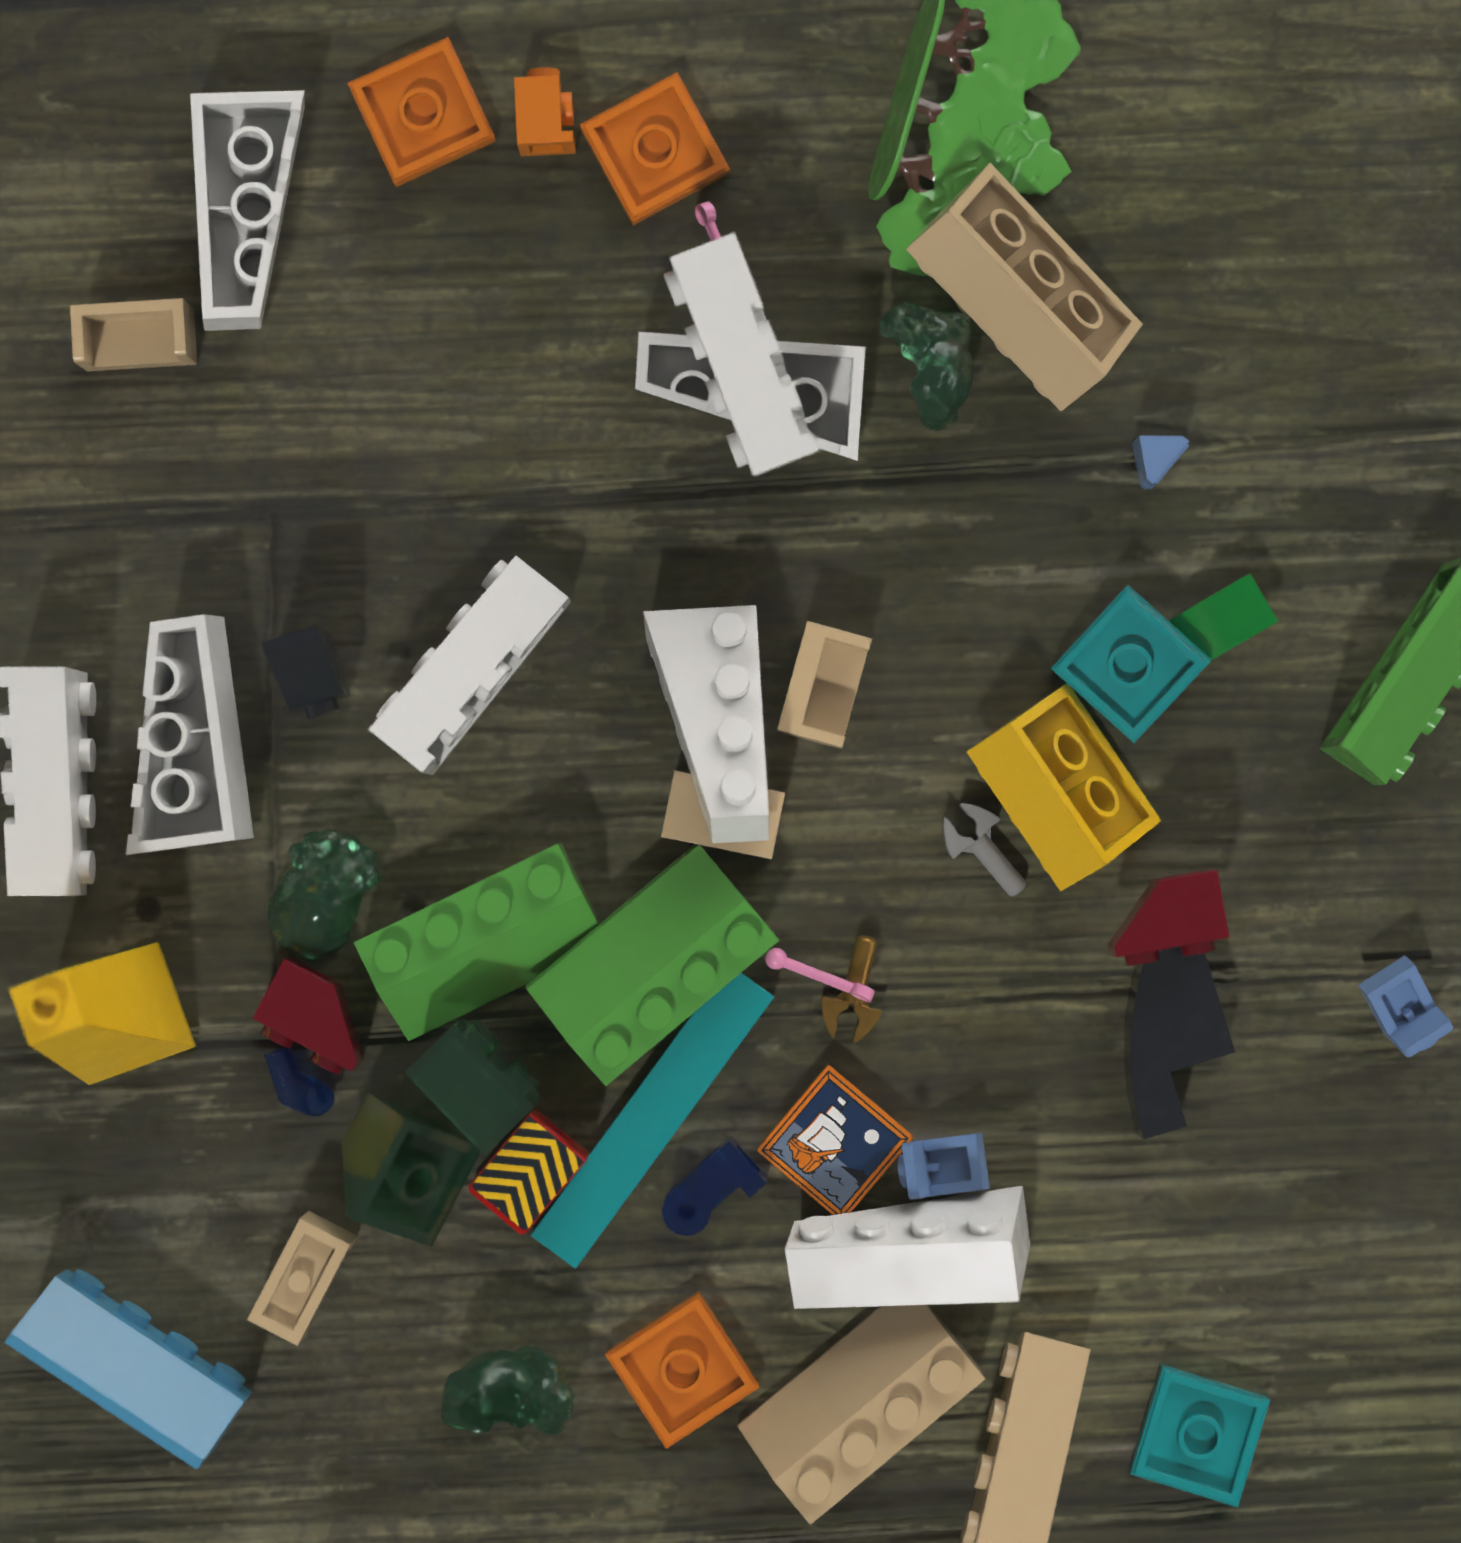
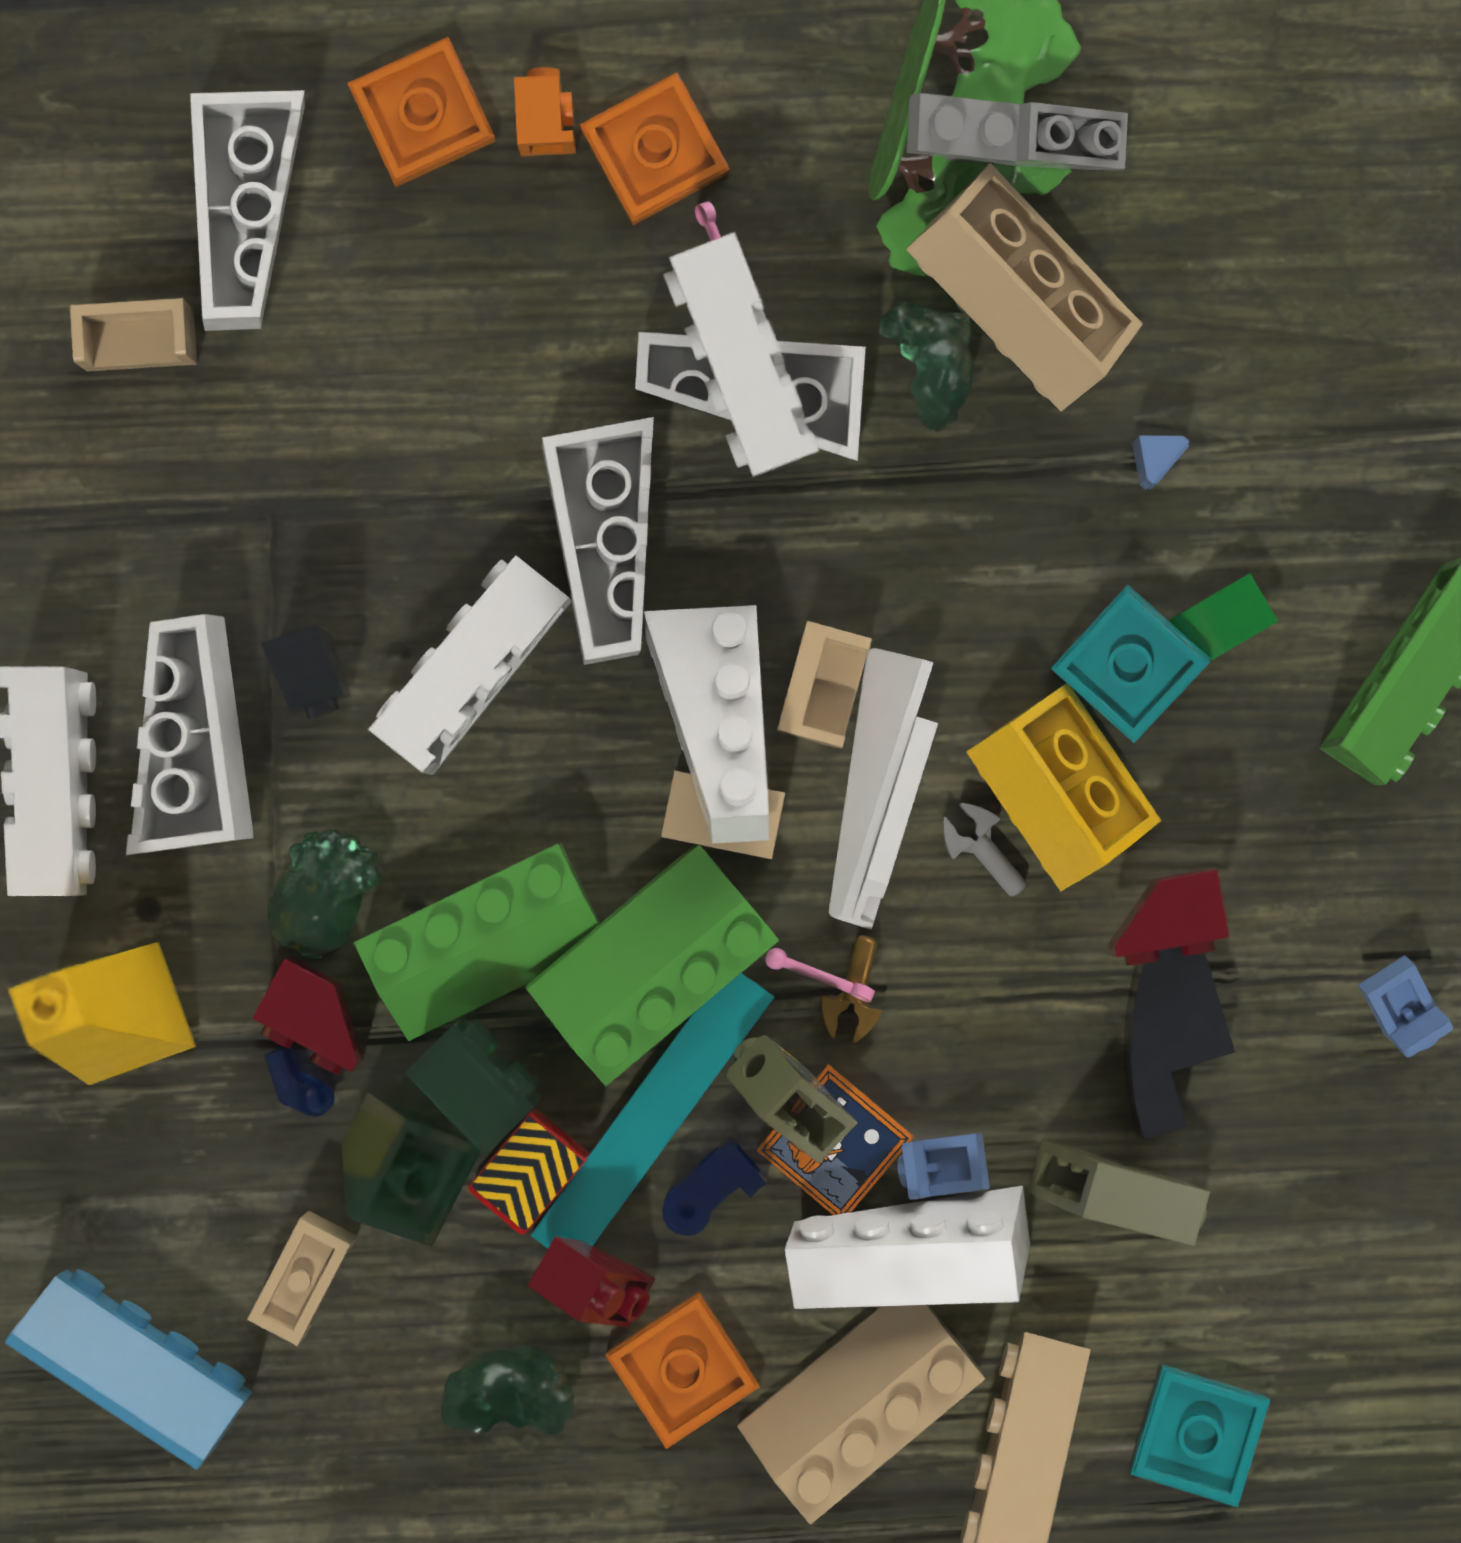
none -> dark red slope [527,1236,656,1327]
none -> white wedge [542,417,654,665]
none -> olive torso [727,1035,858,1163]
none -> white wedge [829,648,938,929]
none -> light grey slope [907,93,1128,170]
none -> olive slope [1027,1139,1210,1246]

